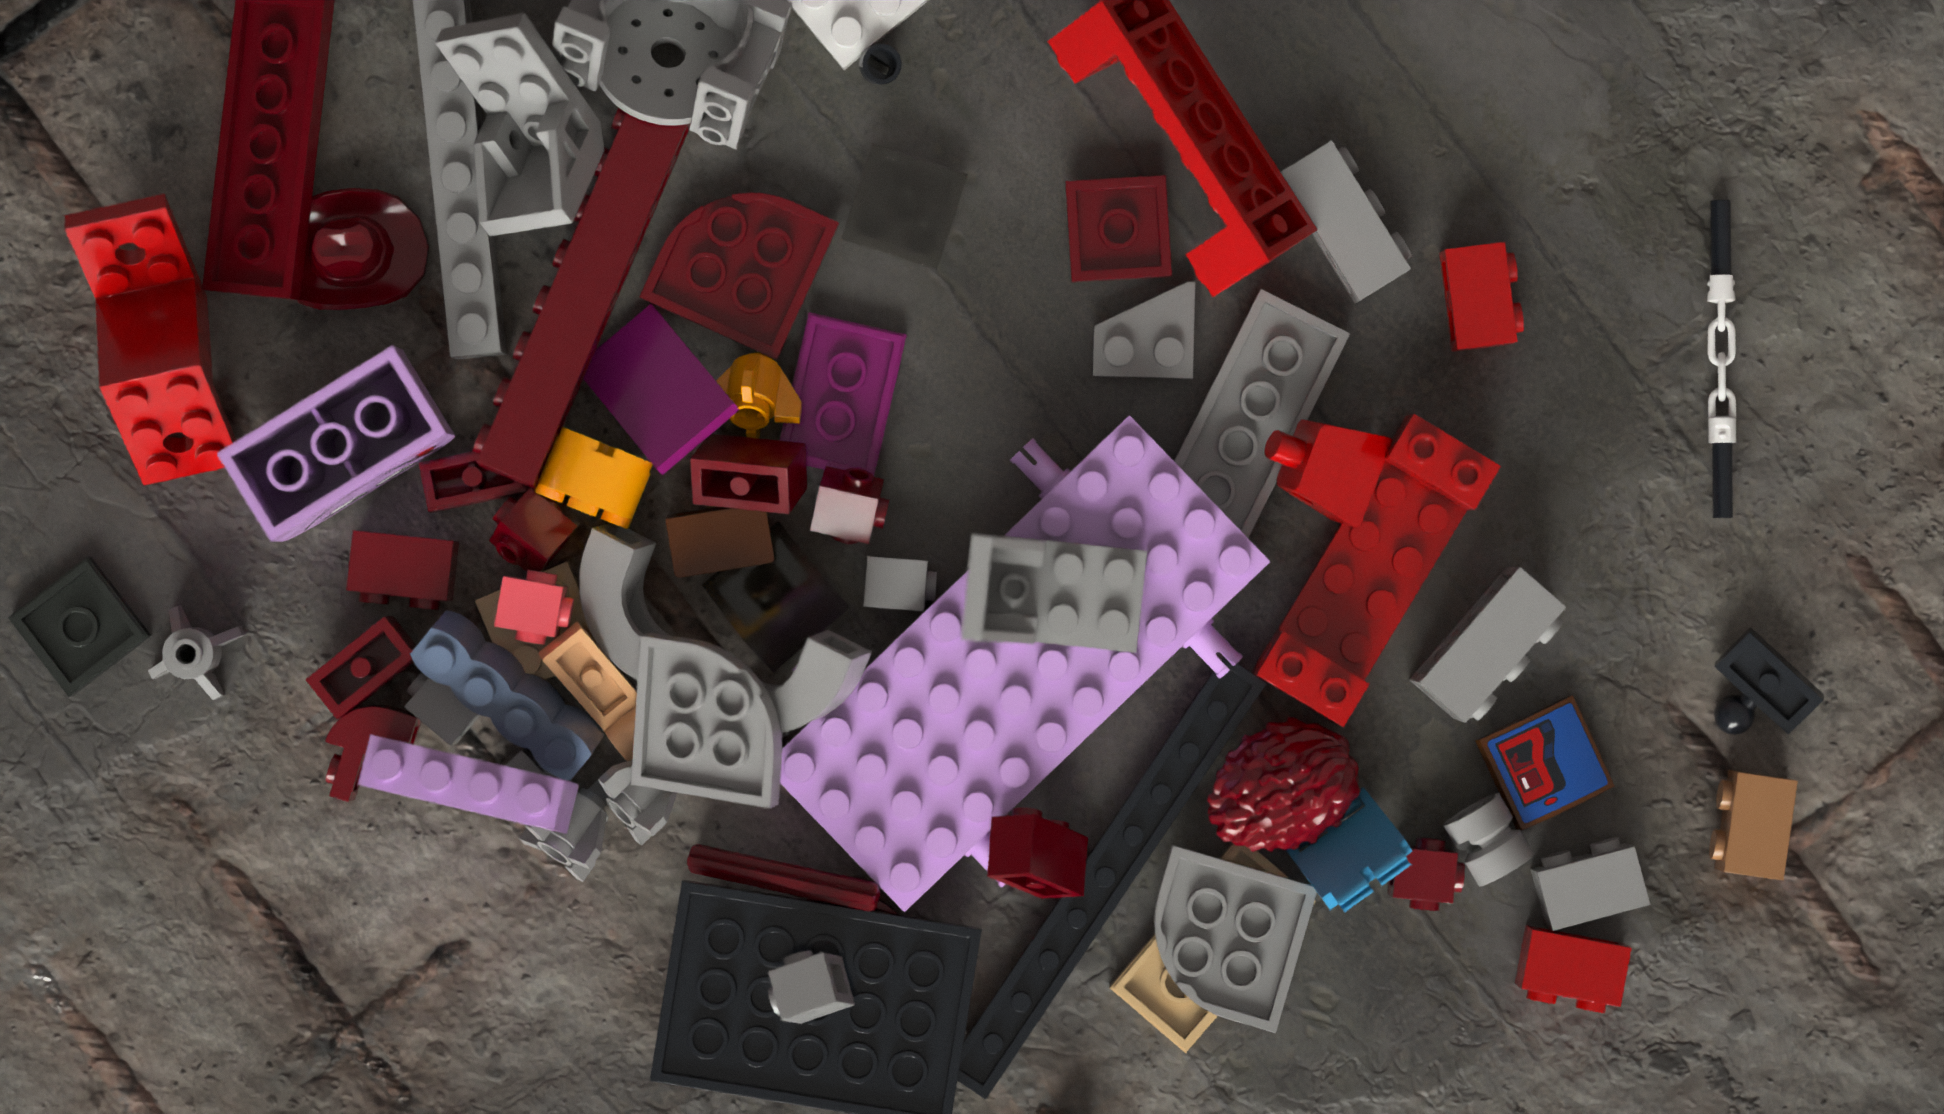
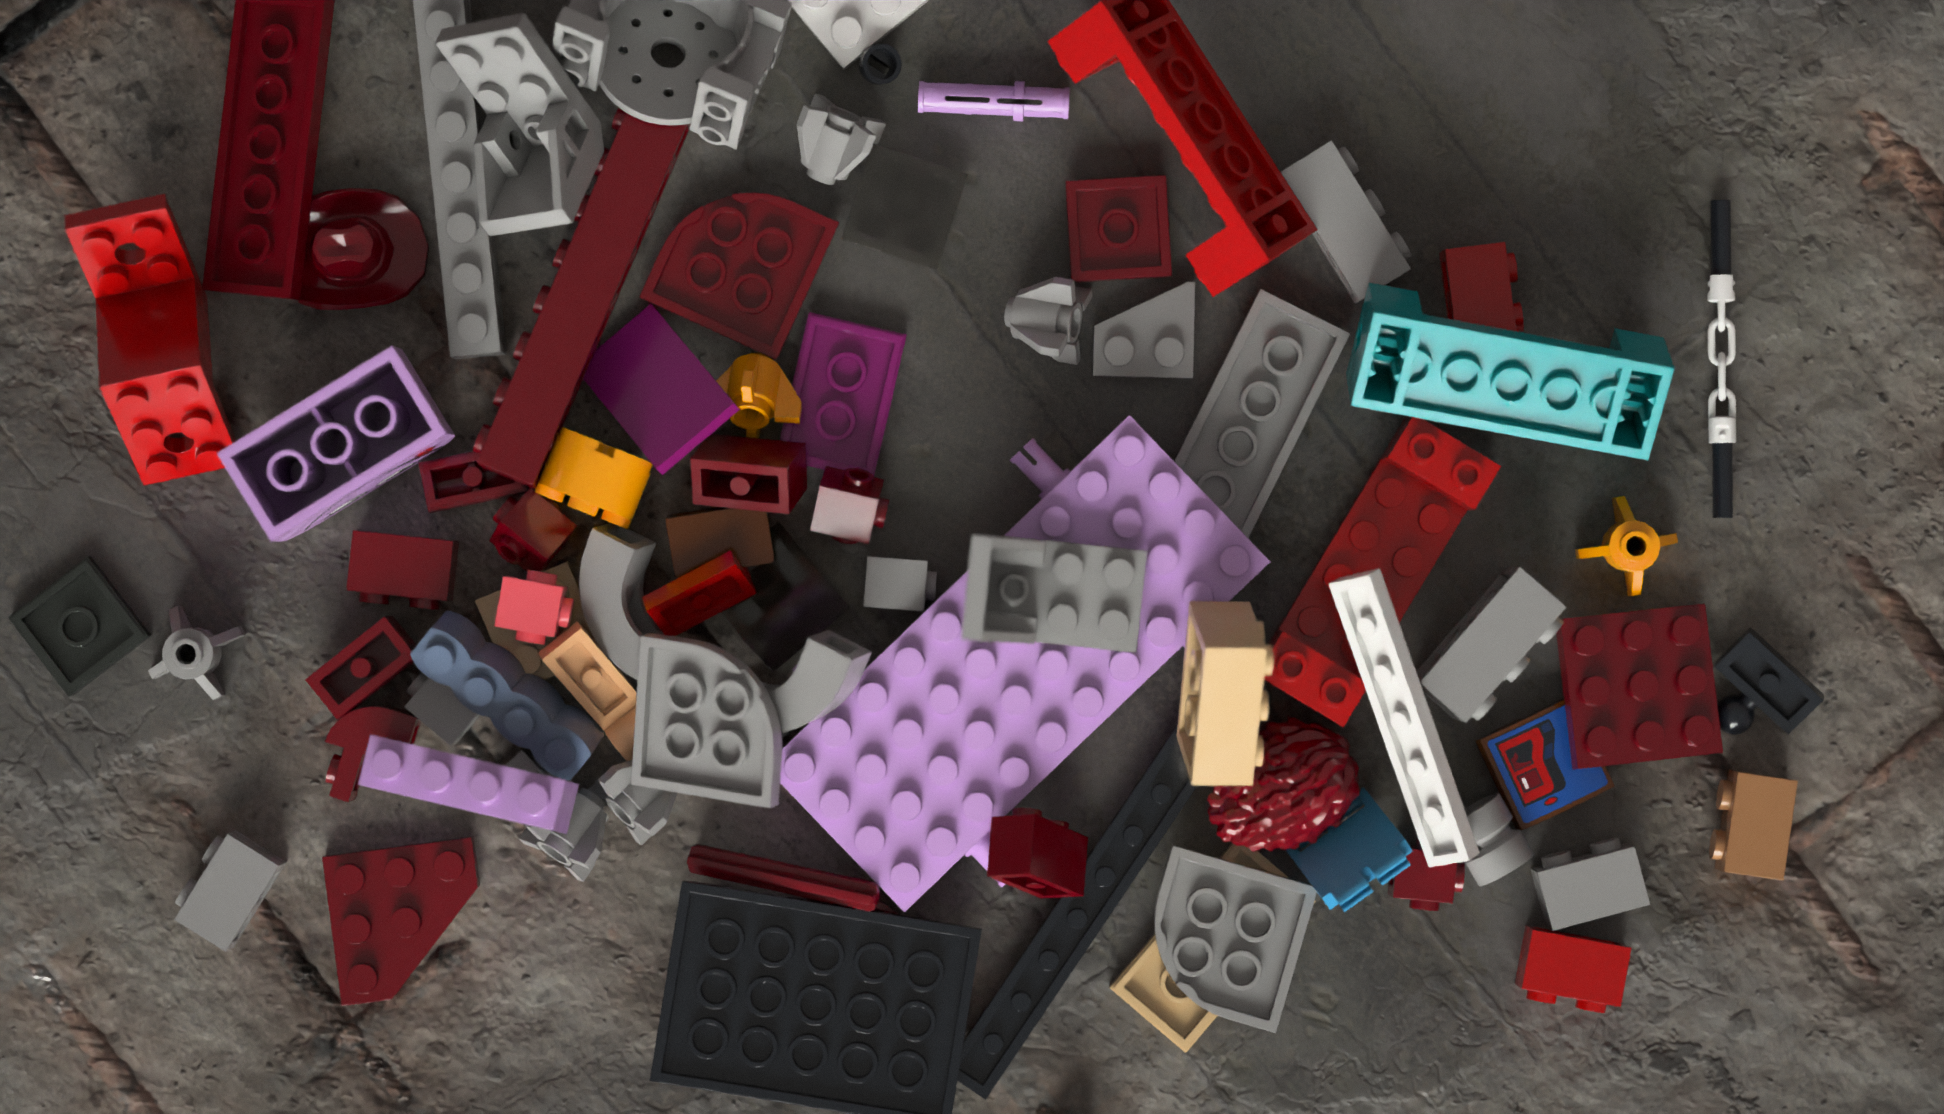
light grey brick [768,951,855,1024] -> none
red torso [1264,419,1393,529] -> none
none -> light grey brick [174,831,287,952]
none -> dark red plate [322,836,480,1006]
none -> red panel [642,550,756,636]
none -> light grey brick [797,94,886,185]
none -> lavender pin [918,81,1070,122]
none -> light grey brick [1004,277,1092,365]
none -> tan brick [1177,601,1273,786]
none -> white plate [1329,568,1480,867]
none -> plate [1346,283,1674,460]
none -> dark red plate [1556,603,1723,770]
none -> light orange brick [1575,496,1678,596]

